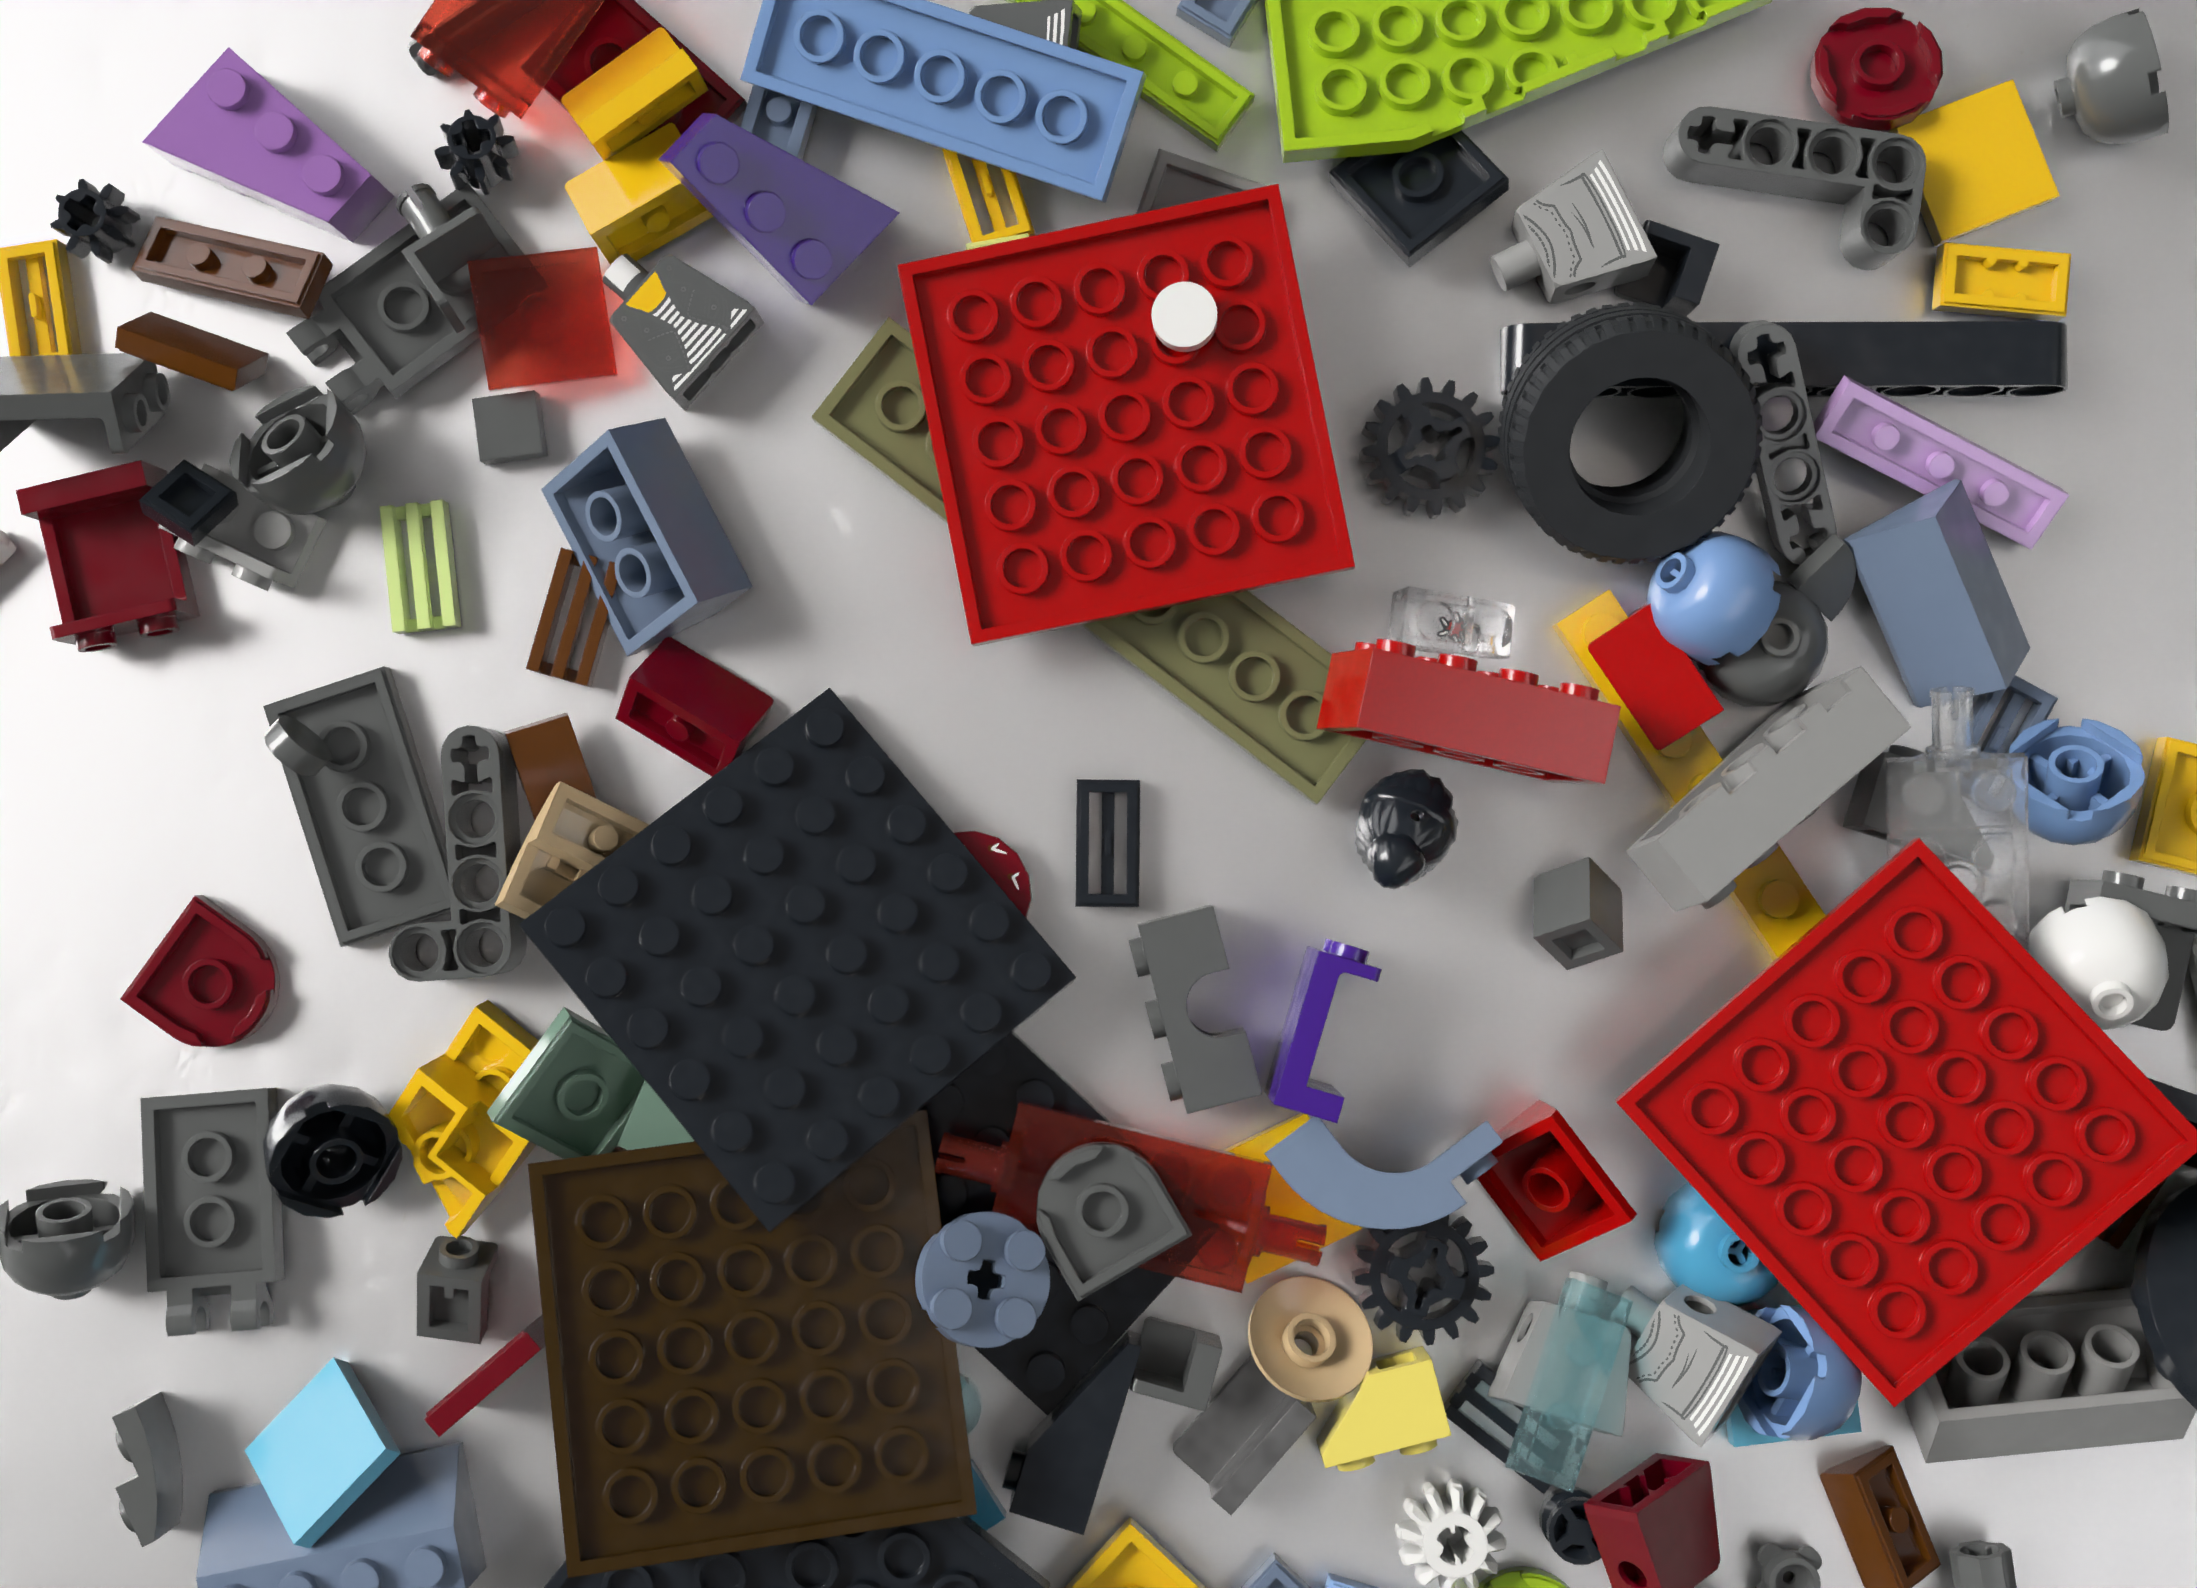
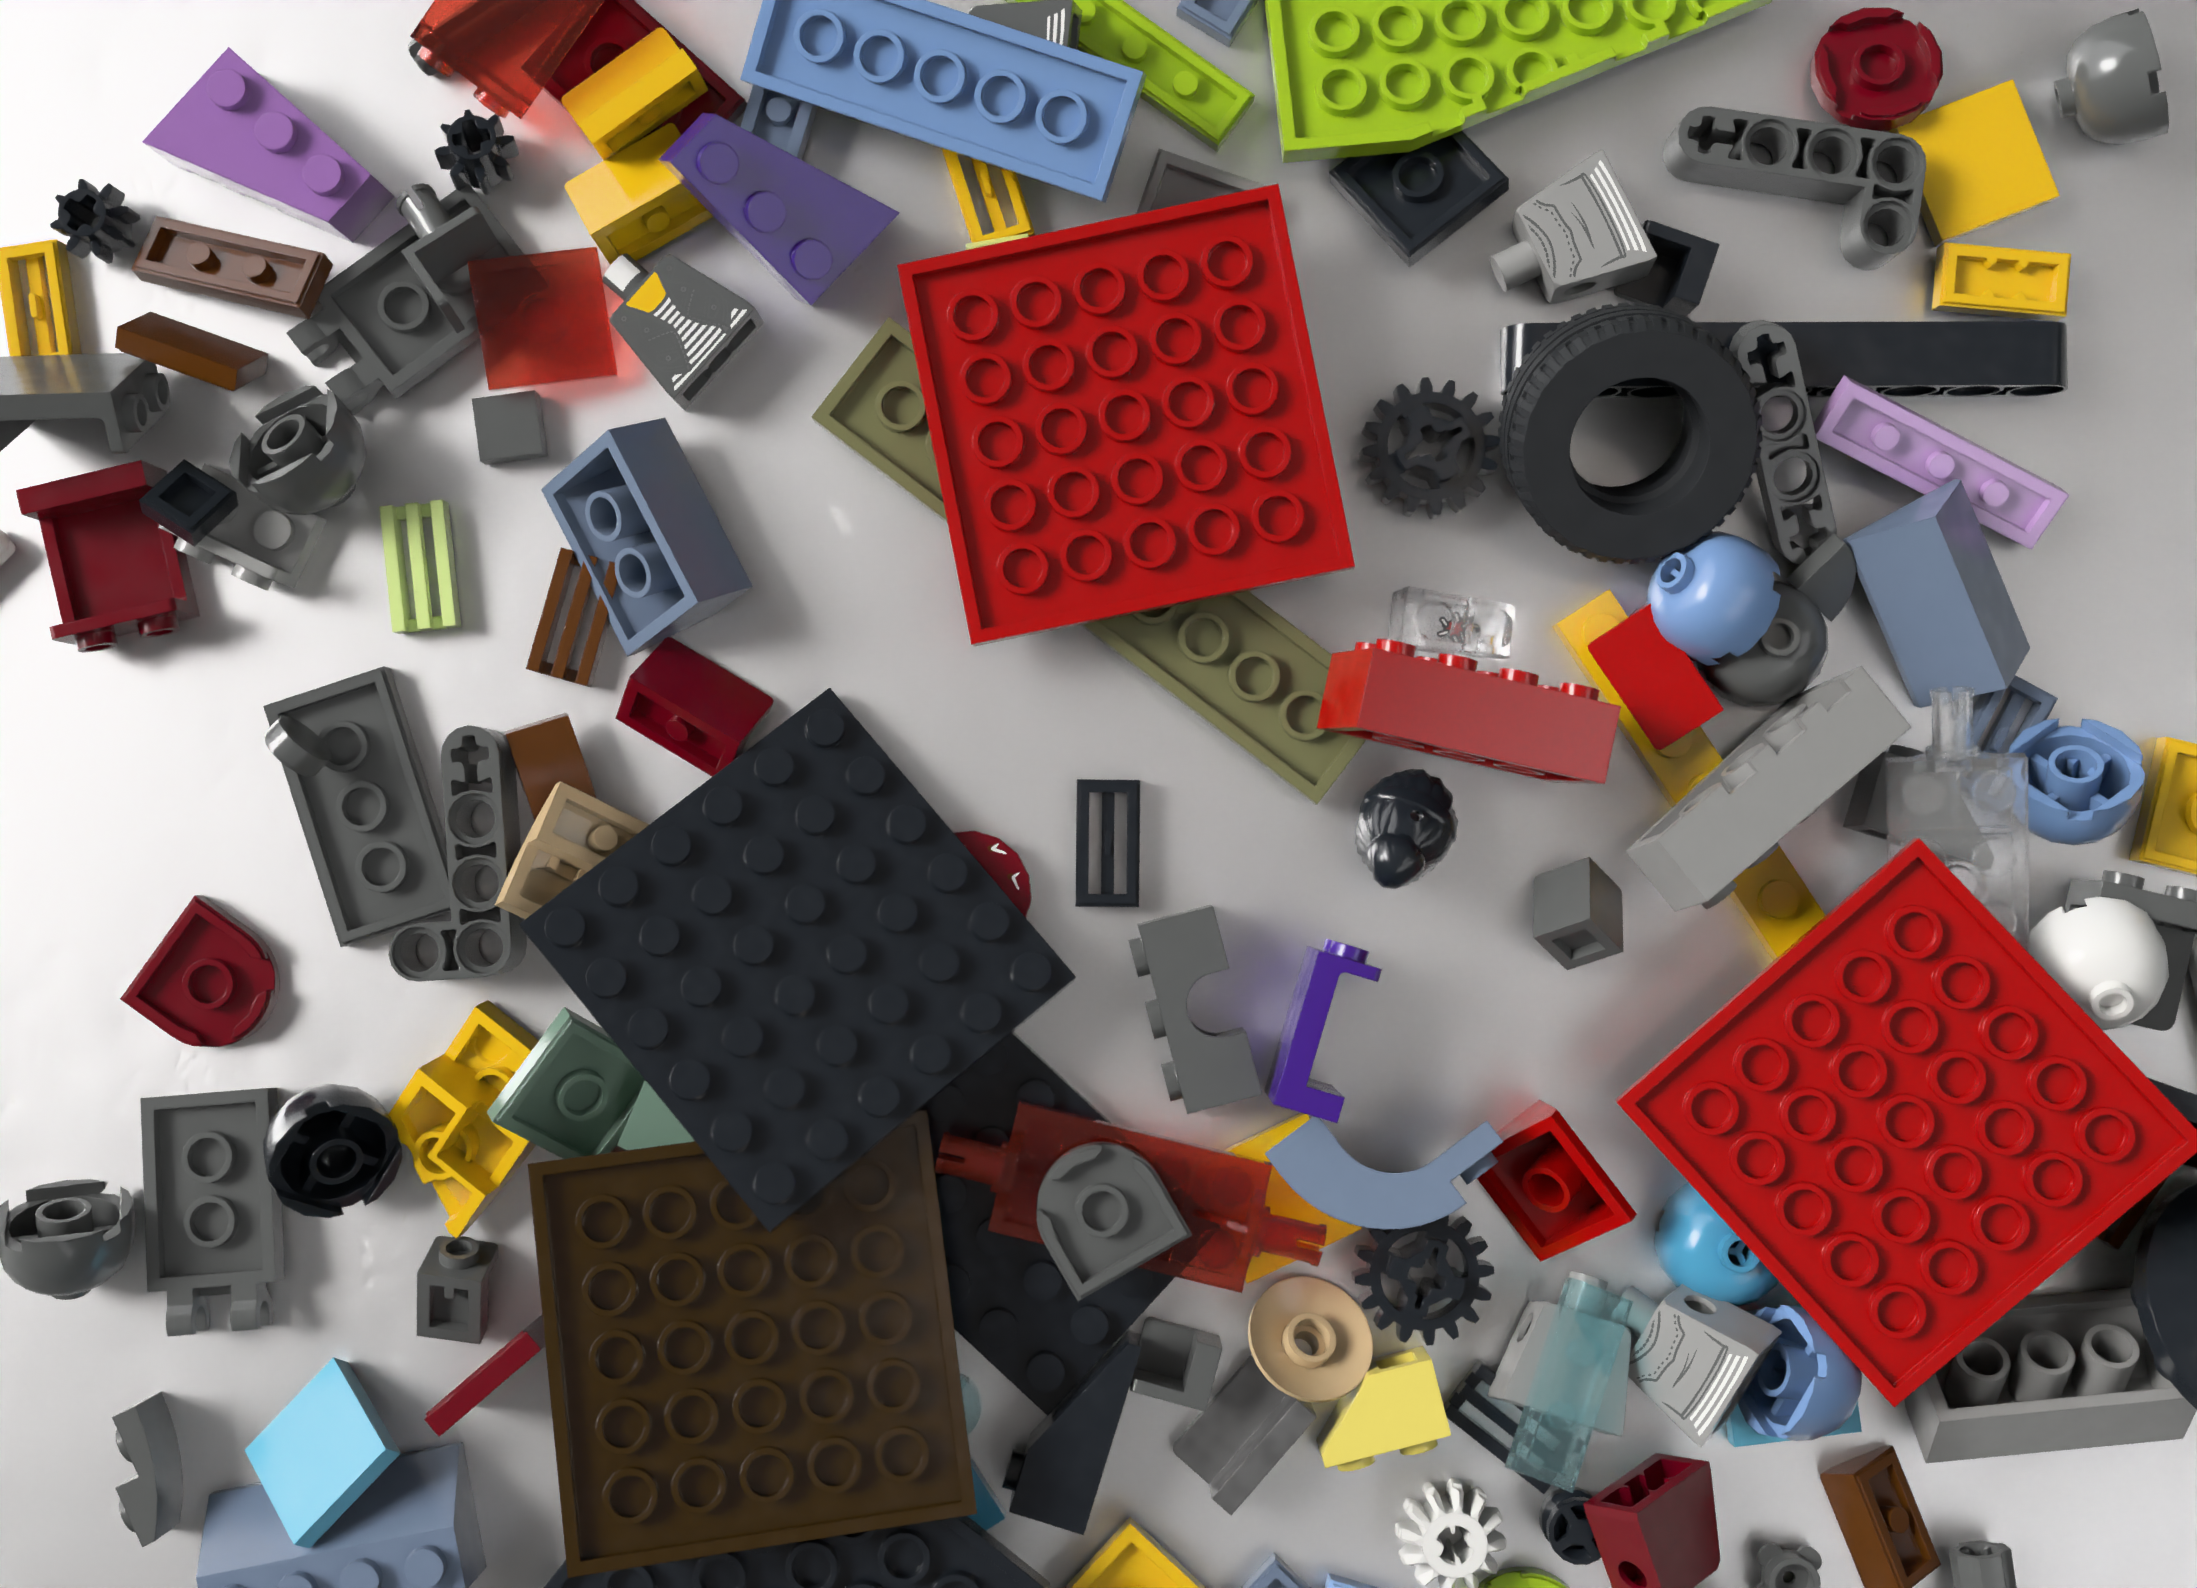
sand blue plate [915,1212,1050,1348] -> none
white tile [1151,282,1218,352] -> none

